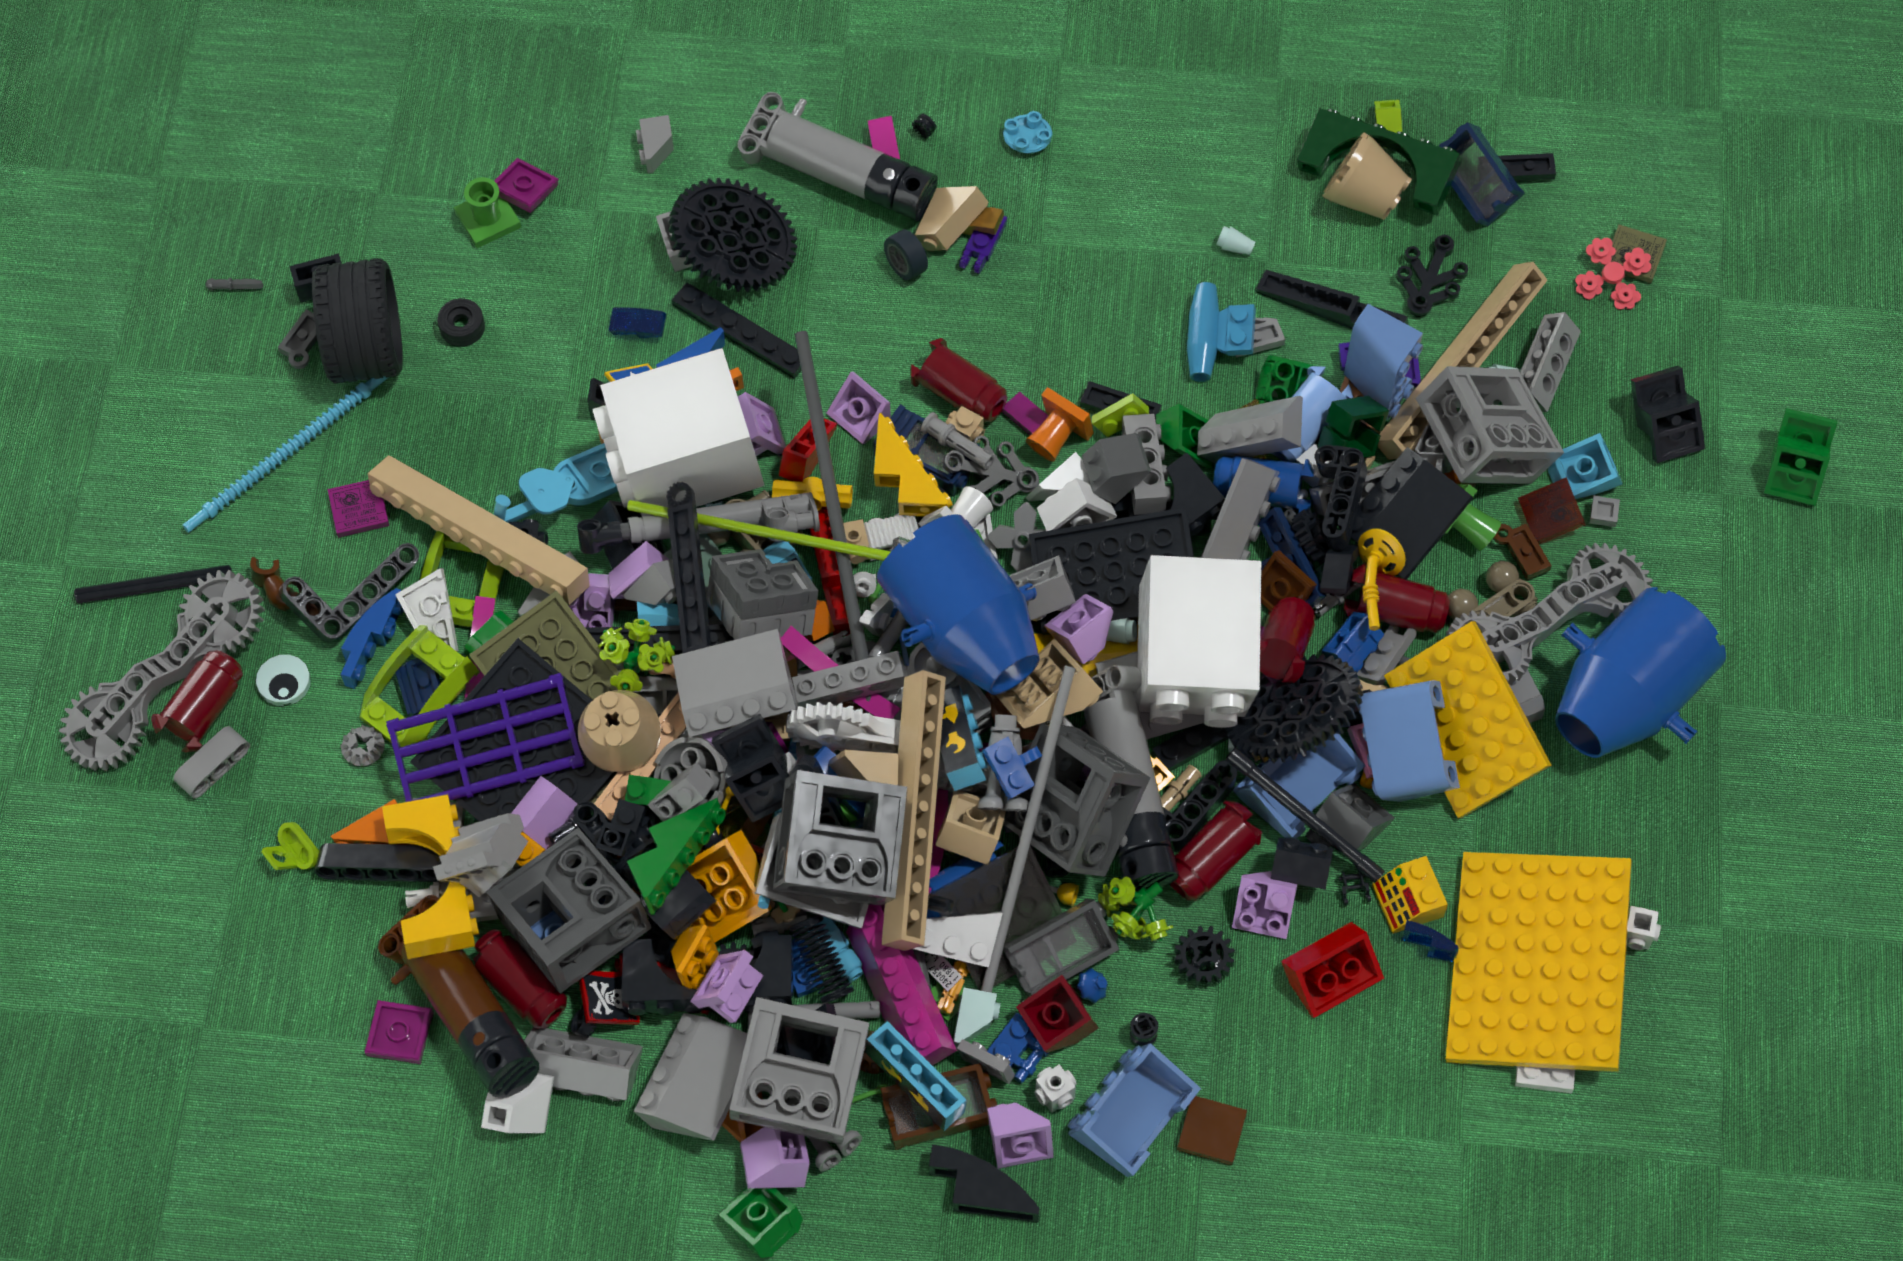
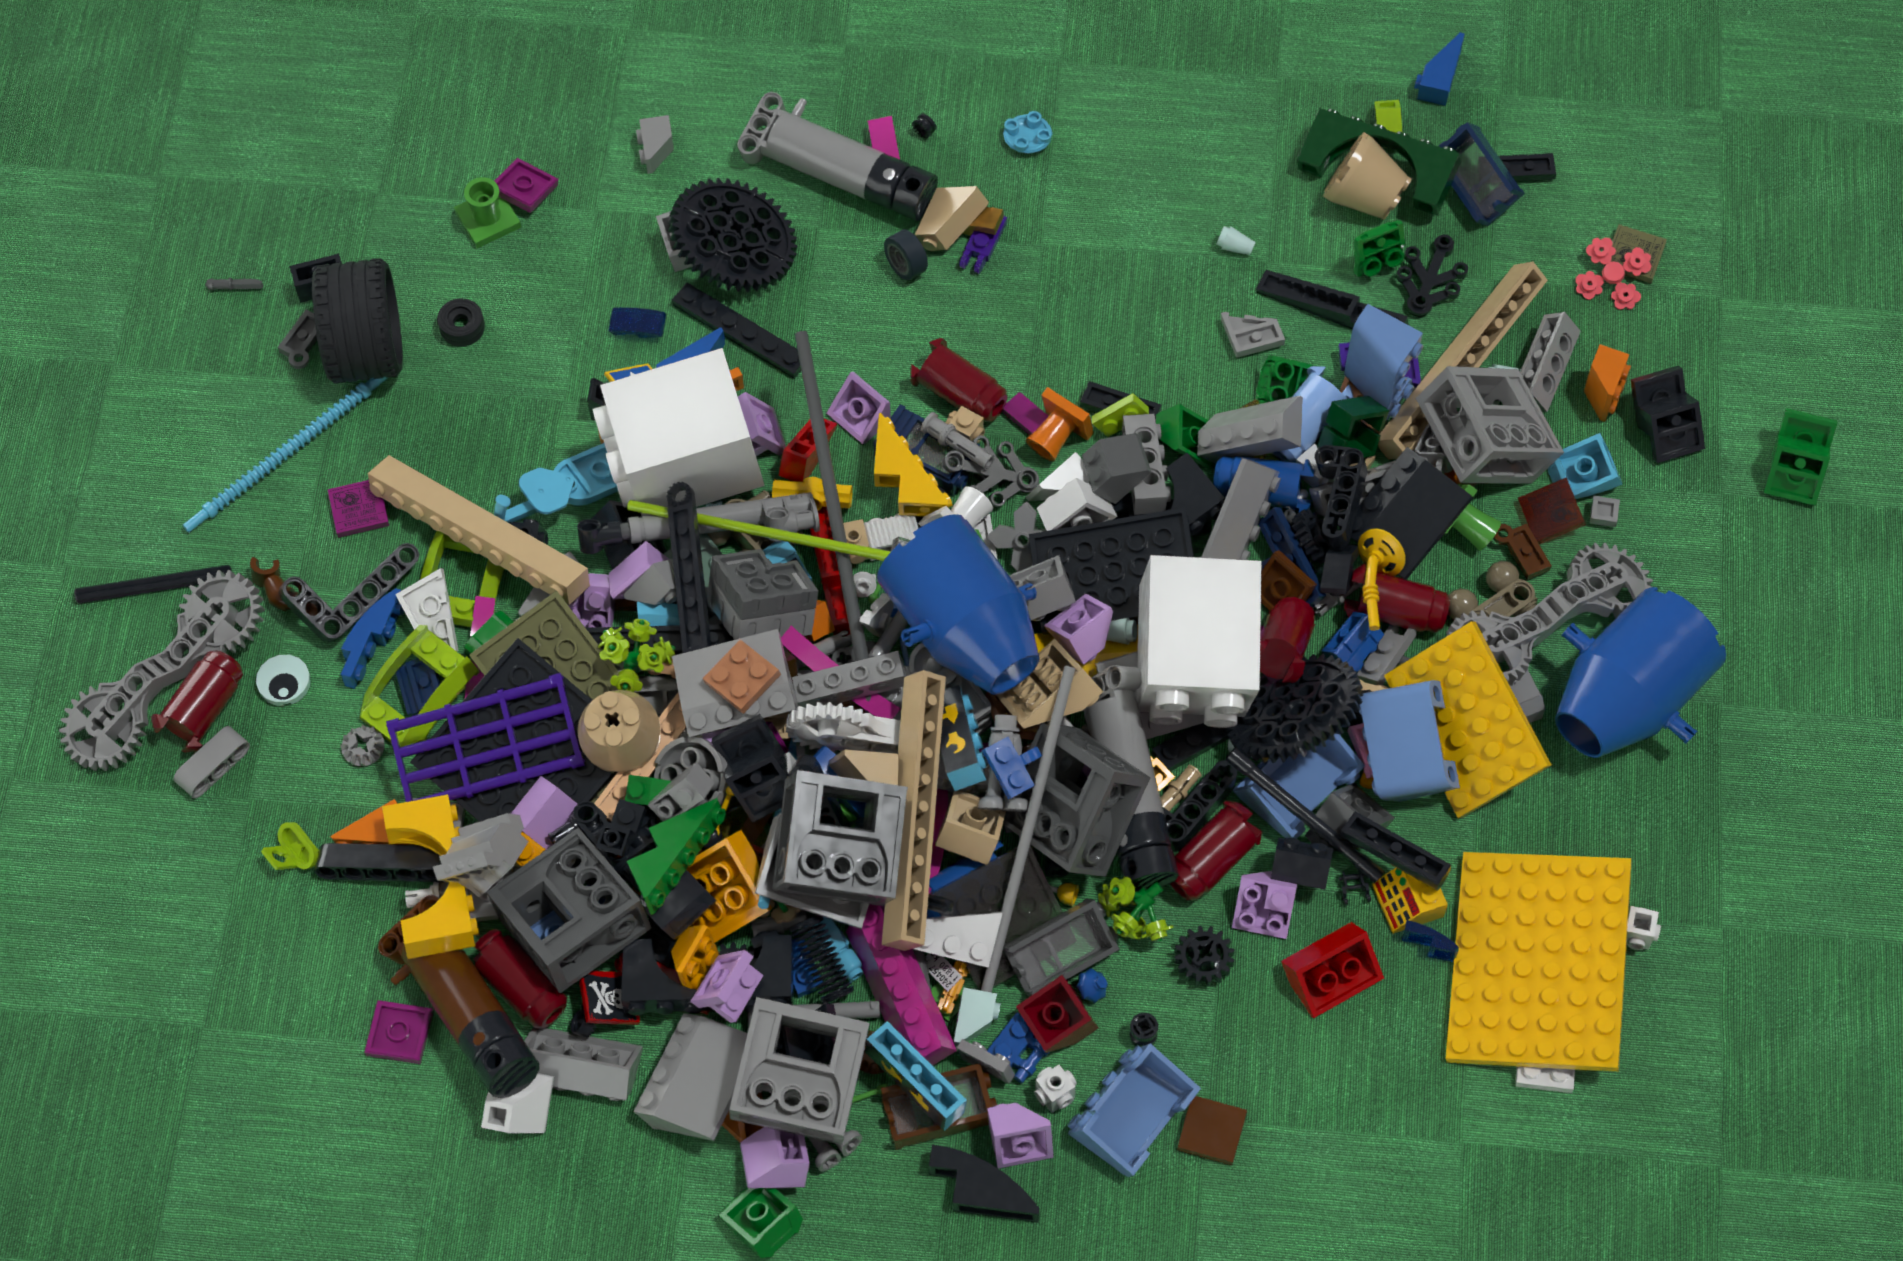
dark azure plate [1187,282,1256,382] -> none
none -> nougat plate [702,640,781,714]
none -> black brick [1340,811,1452,891]
none -> green slope [1353,220,1405,277]
none -> blue slope [1415,32,1465,106]
none -> orange slope [1584,344,1631,422]

